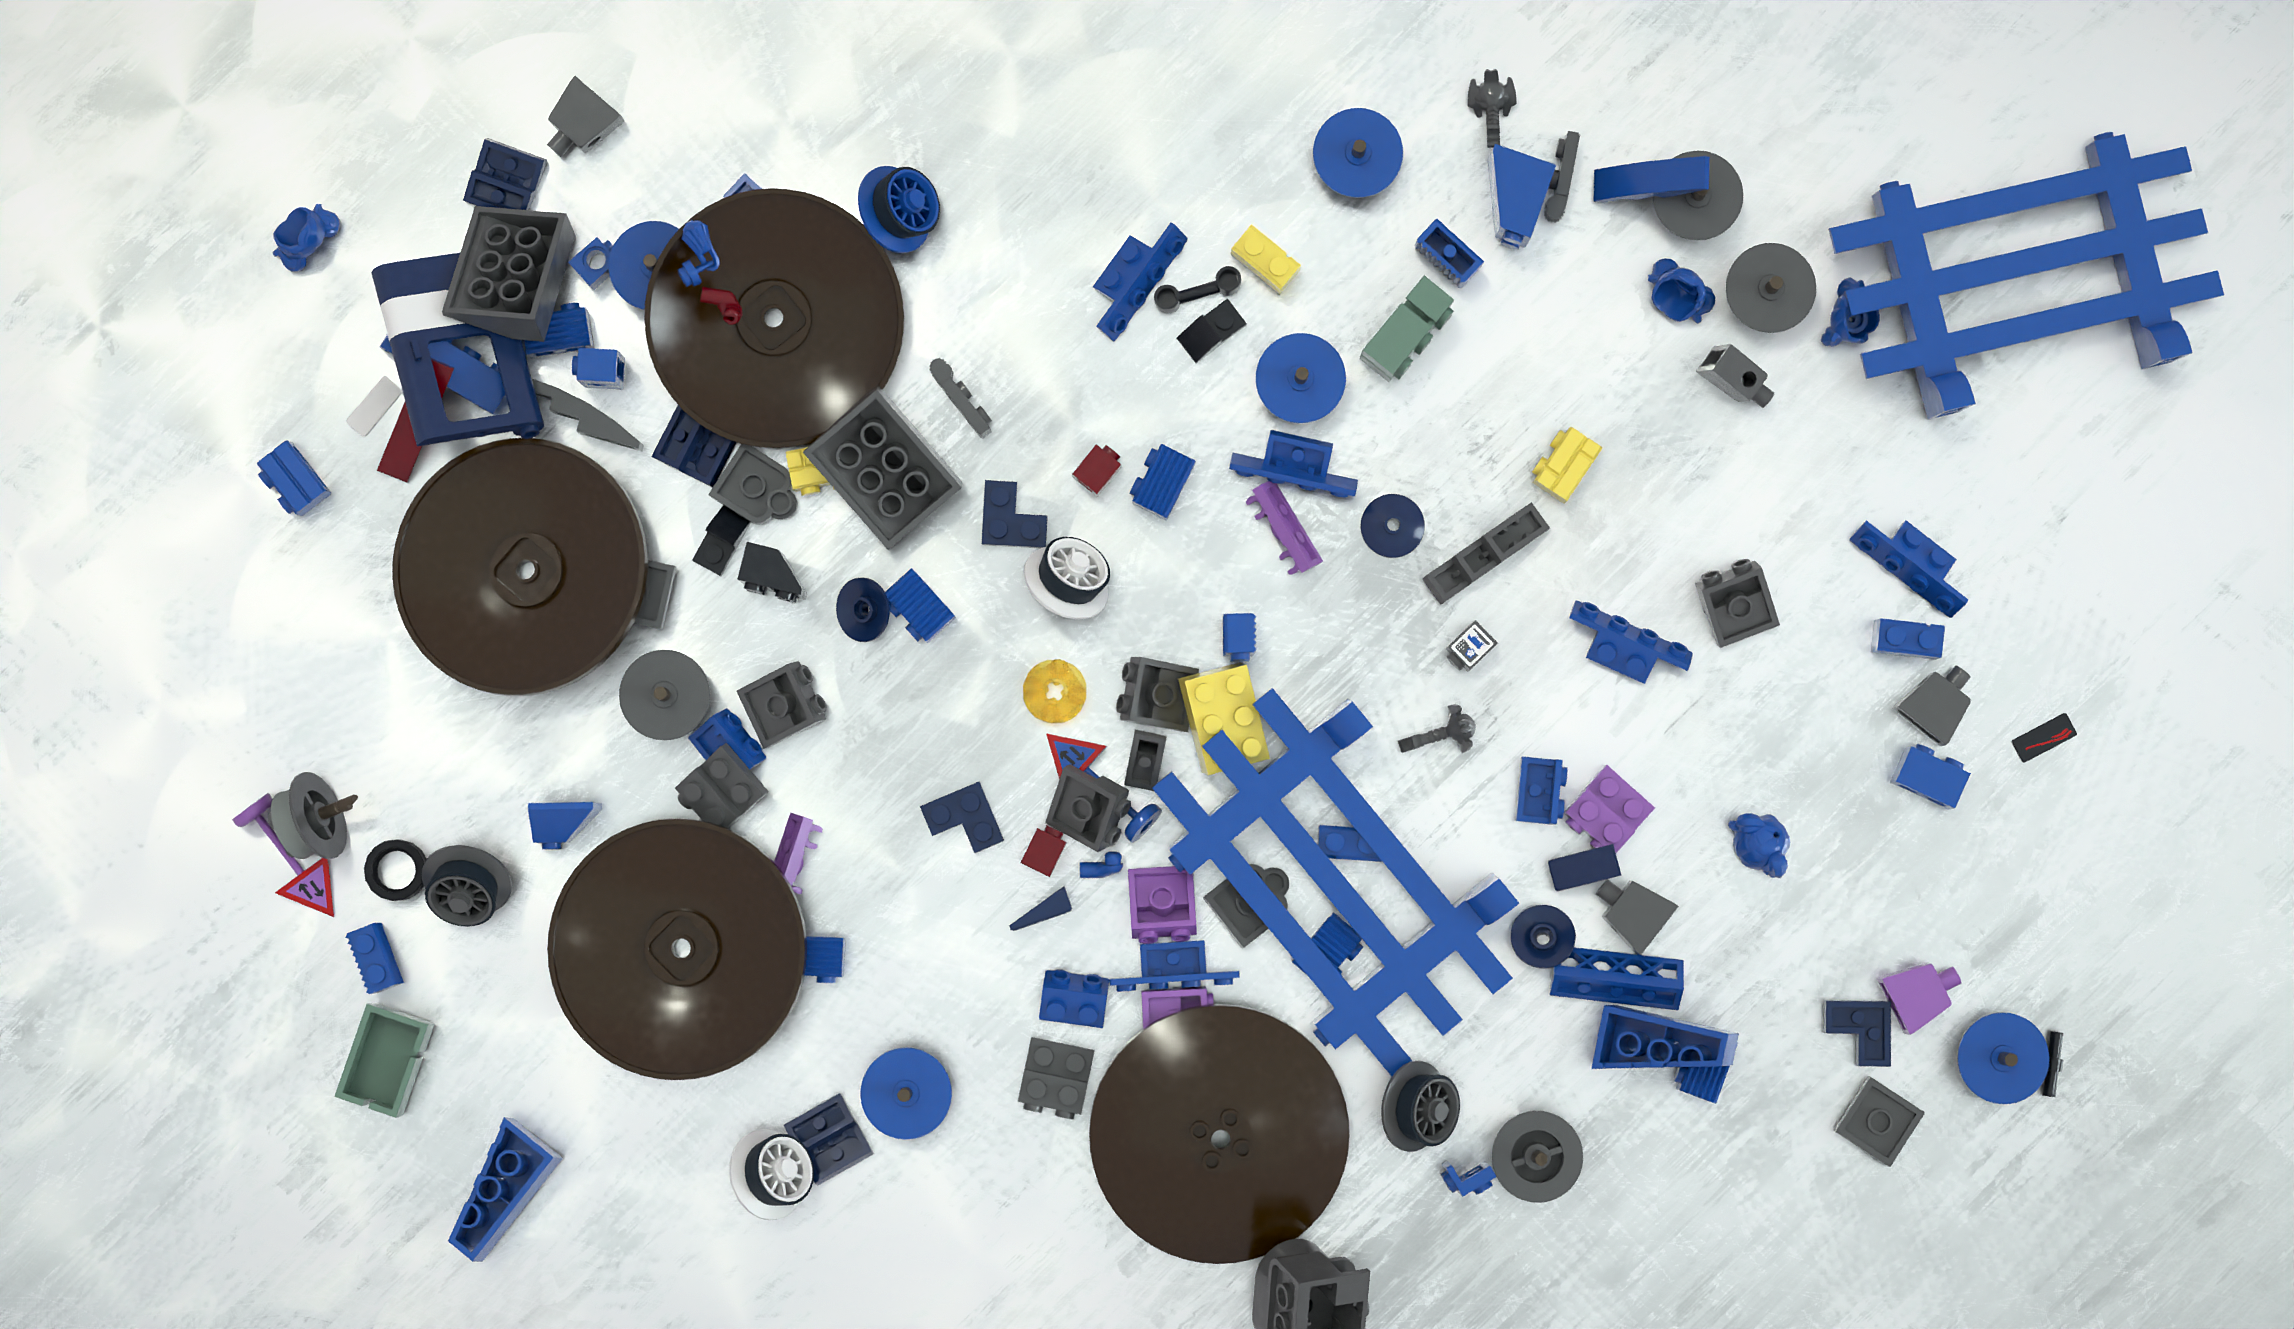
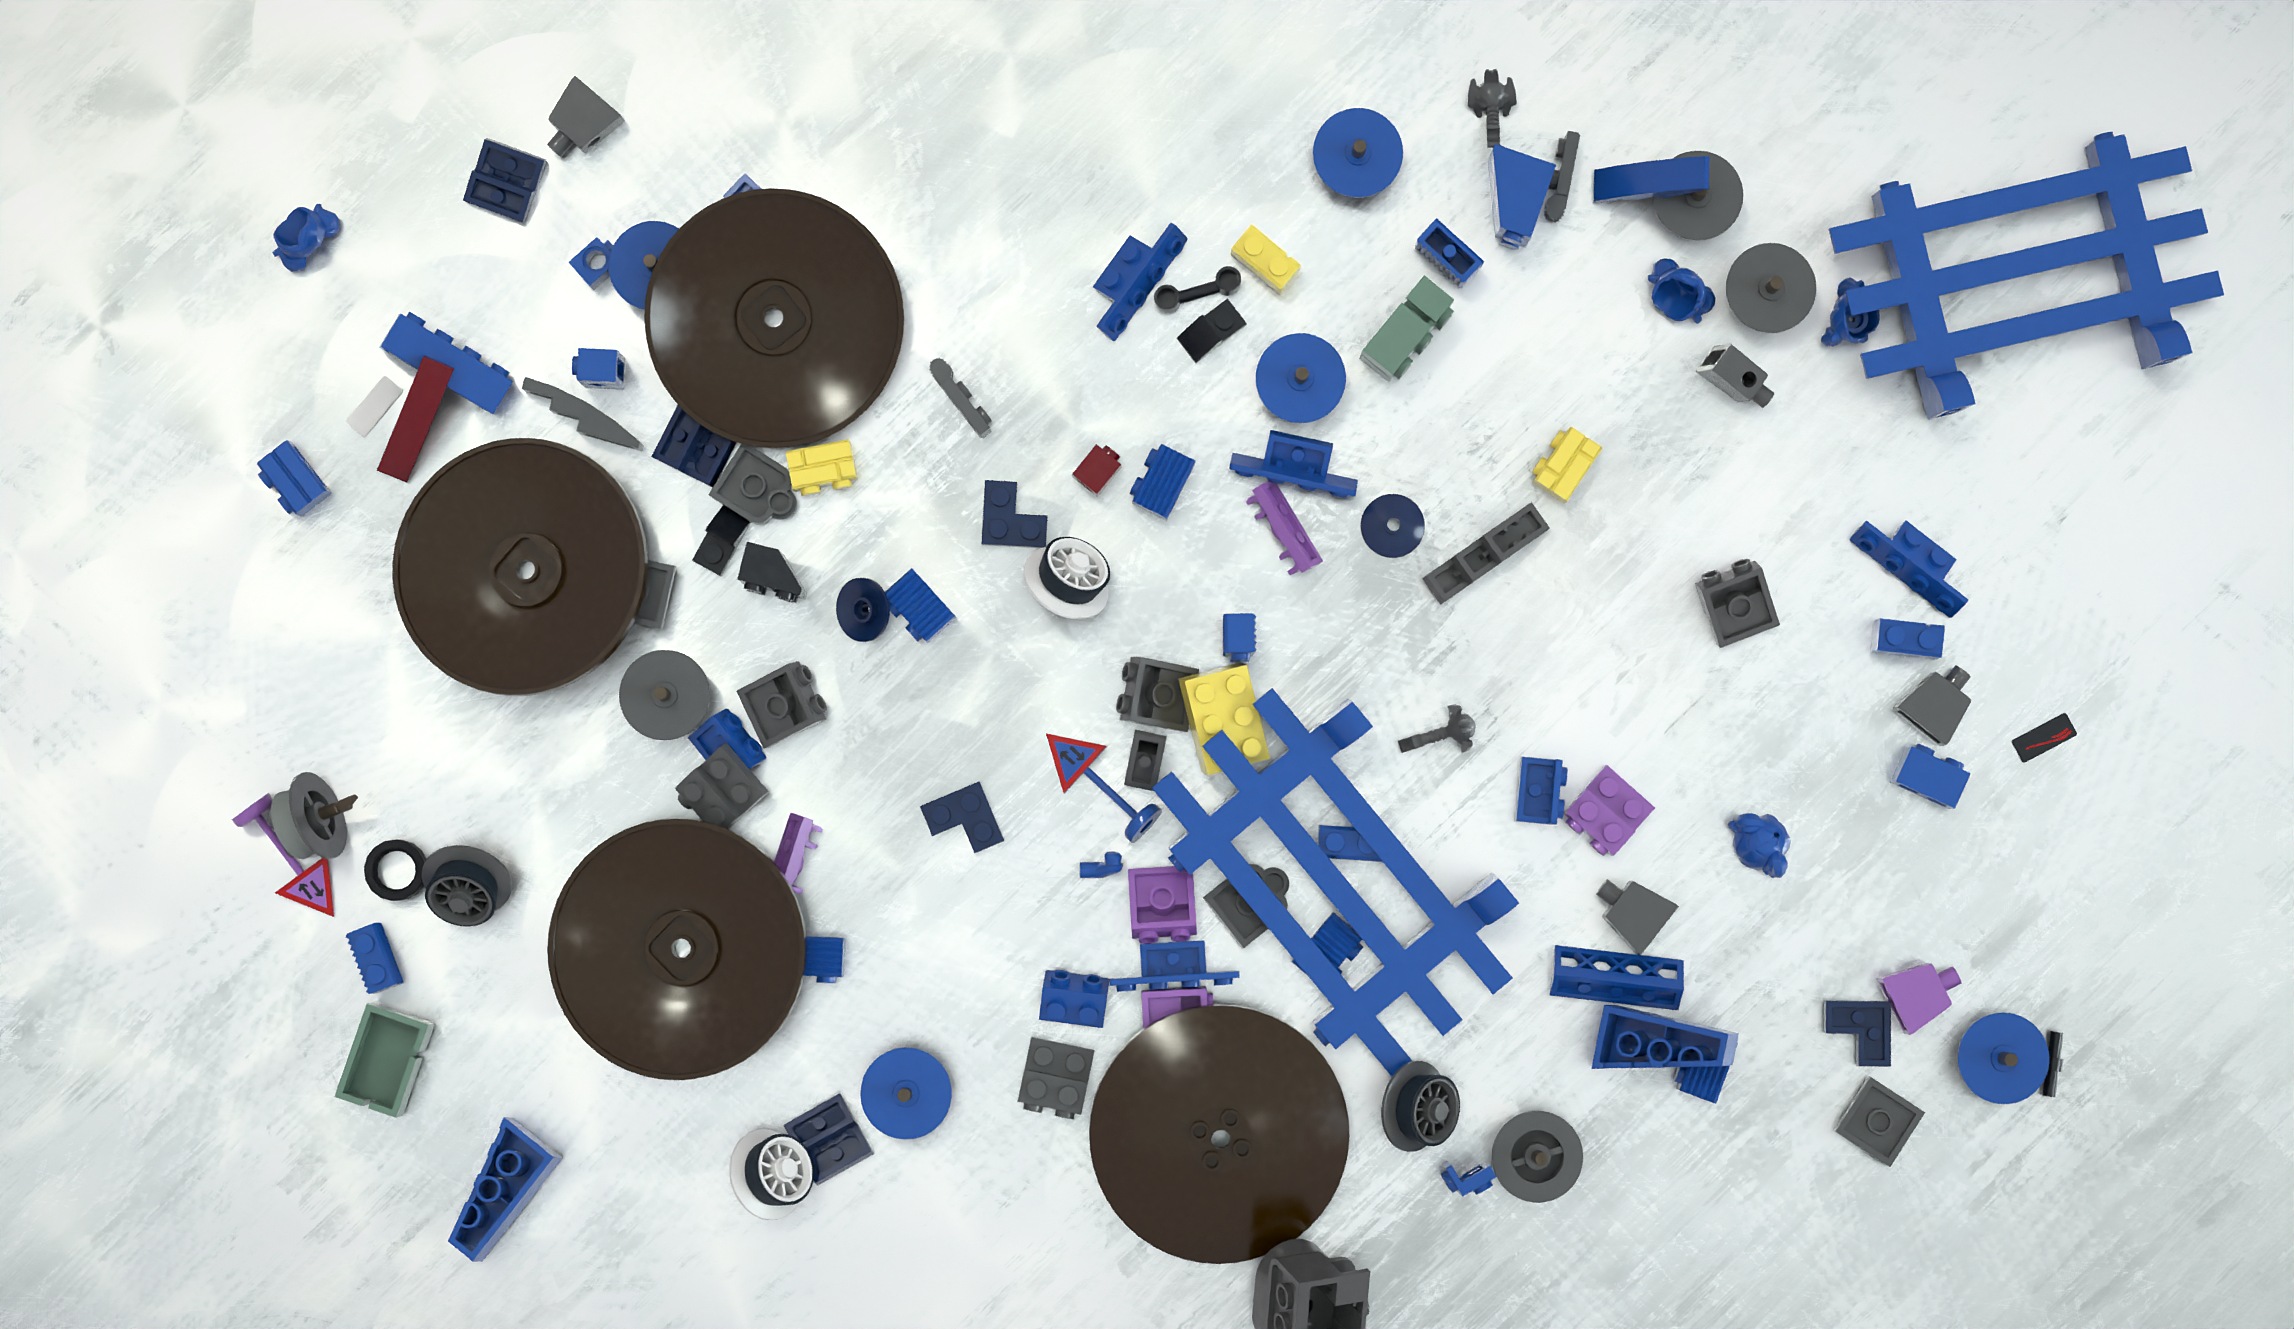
dark blue piece [371,252,544,446] -> none
dark grey slope [442,206,576,342] -> none
blue brick [525,303,594,358] -> none
blue slope [528,802,602,849] -> none
blue piece [677,220,720,287] -> none
dark red arm [700,286,743,325] -> none
dark grey slope [803,385,962,550] -> none
blue piece [858,166,940,253] -> none
dark blue slope [1009,886,1073,931] -> none
dark red brick [1020,825,1067,877] -> none
clear yellow plate [1023,659,1087,723] -> none
dark grey plate [1045,764,1131,852] -> none
brick [1446,620,1498,672] -> none
dark blue dish [1511,905,1576,969] -> none
dark blue slope [1548,844,1621,891] -> none
blue bracket [1569,600,1693,684] -> none

